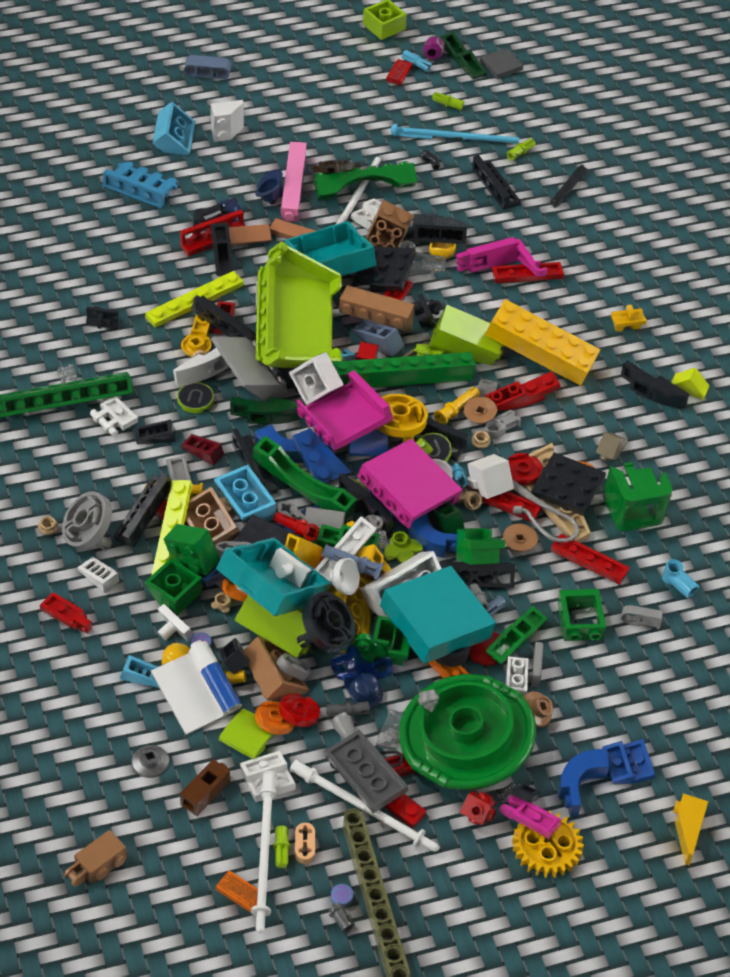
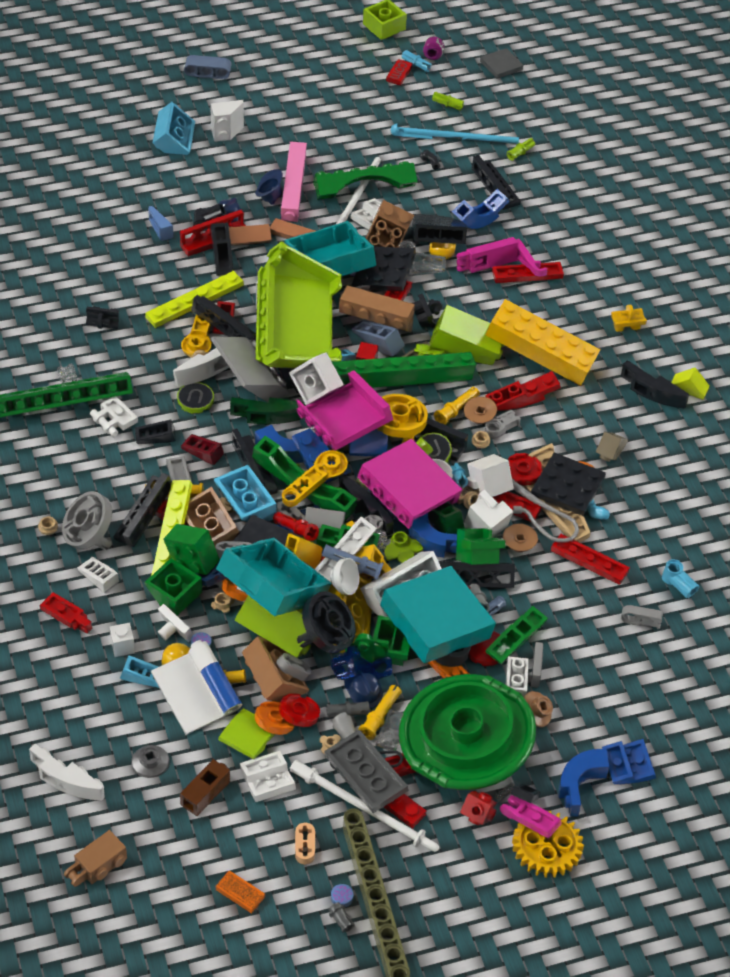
dark azure fence [103,162,178,208] -> none
black slope [220,638,249,674] -> none
white bar [251,771,277,933] -> none
white tile [269,548,312,588] -> none
lime axle [273,826,291,869] -> none
dark brown wing [313,160,361,173] -> none
light grey plate [418,689,439,712] -> none
dark green slope [440,31,487,80] -> none
light grey slope [478,379,498,397] -> none
black axle [550,165,587,208] -> none
green window [557,589,606,641] -> none
green piece [603,462,673,531] -> none
yellow slope [673,793,708,866] -> none
none -> white slope [29,744,105,801]
none -> white brick [110,623,135,657]
none -> medium blue slope [148,206,173,241]
none -> yellow beam [282,450,348,507]
none -> tan plate [320,734,341,754]
none -> yellow pin [358,685,402,740]
none -> blue arch [452,189,510,229]
none -> white plate [465,490,513,538]
none -> medium azure arm [587,499,610,520]

